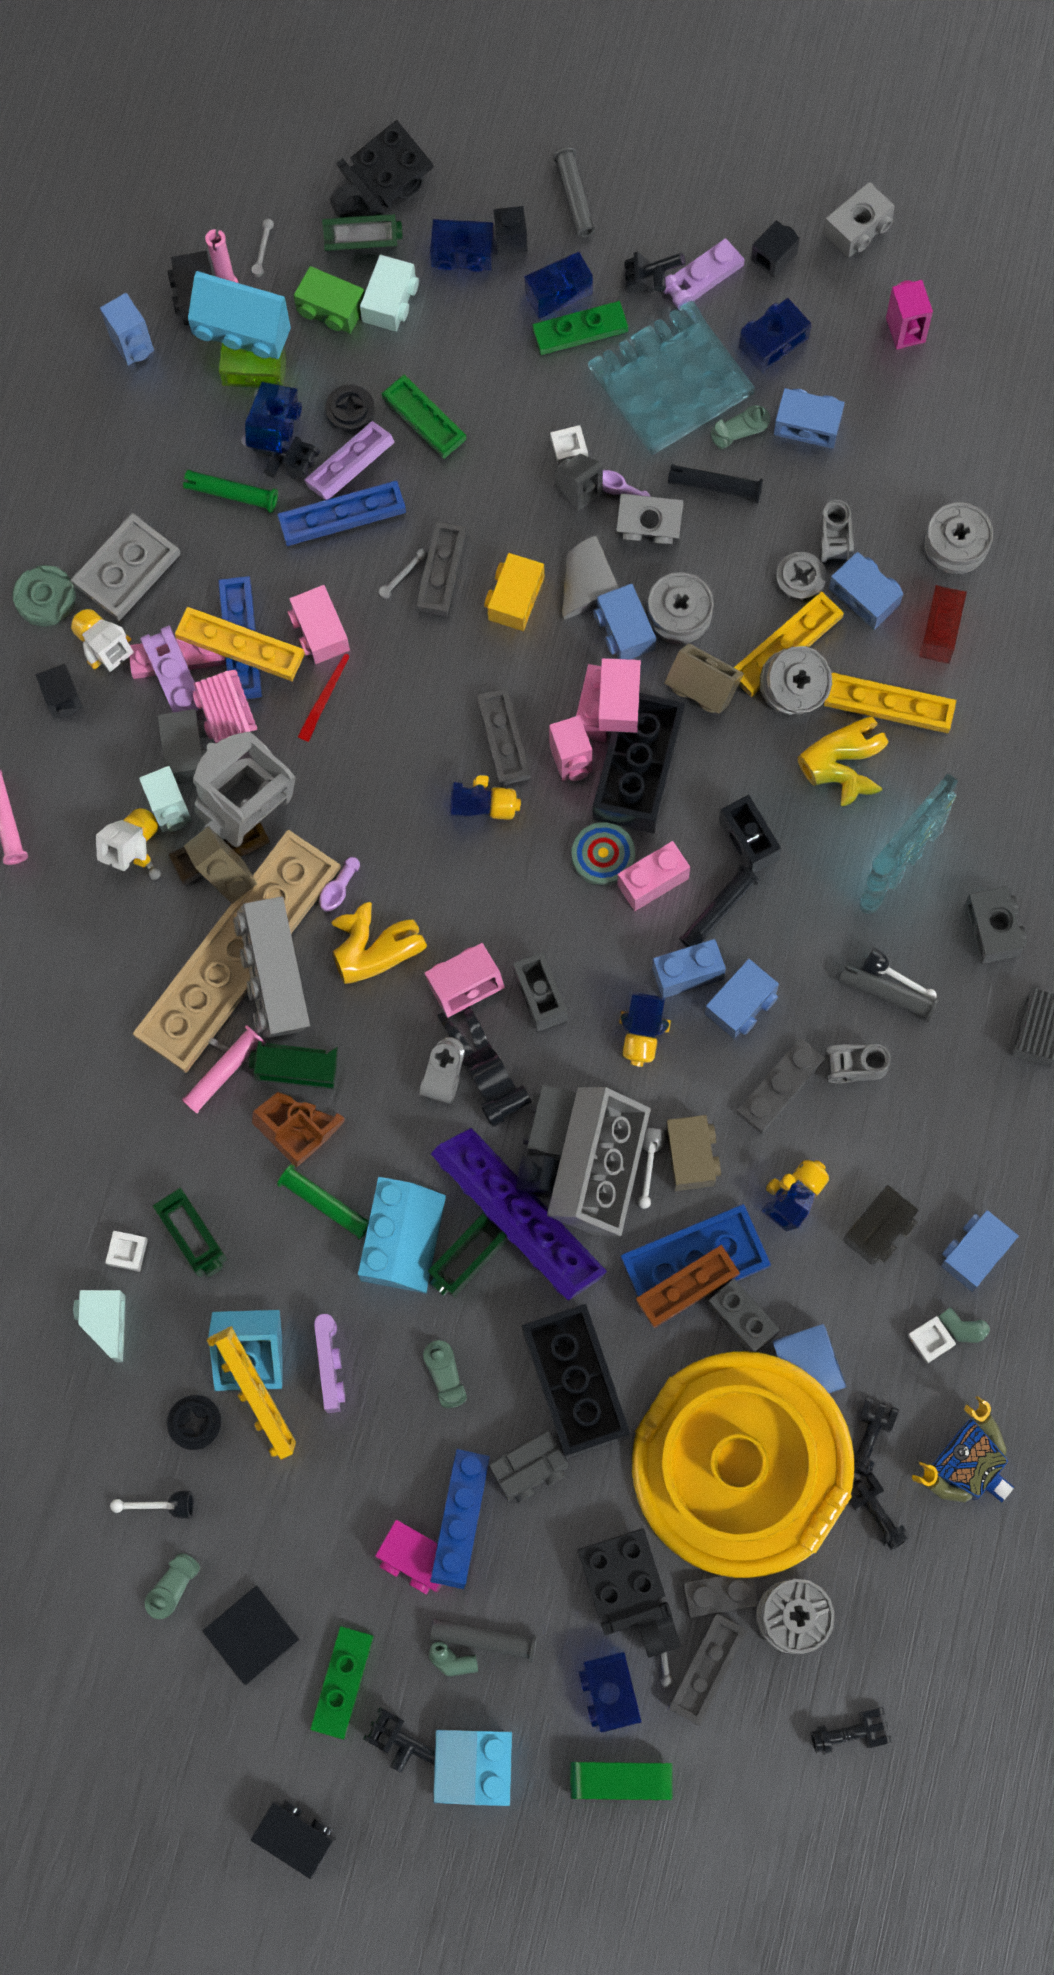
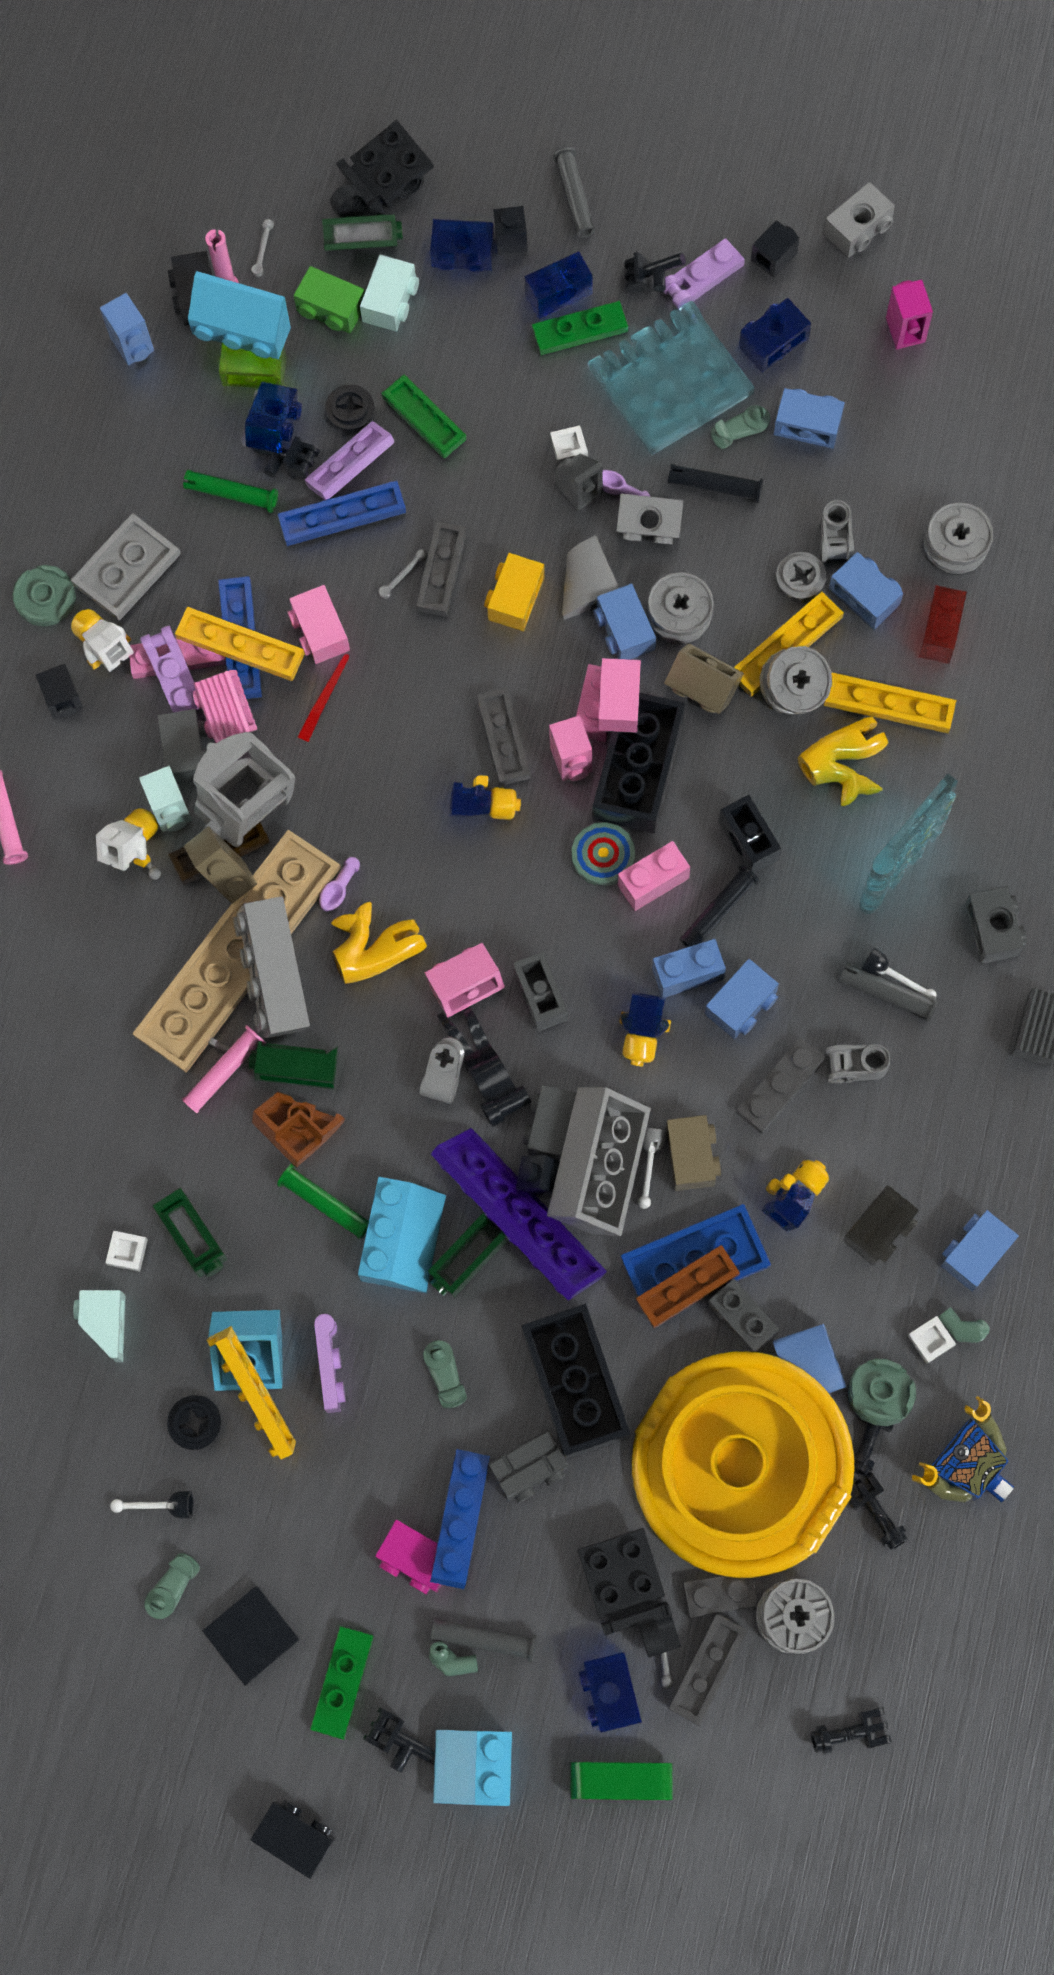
none -> sand green tile [847,1358,916,1426]

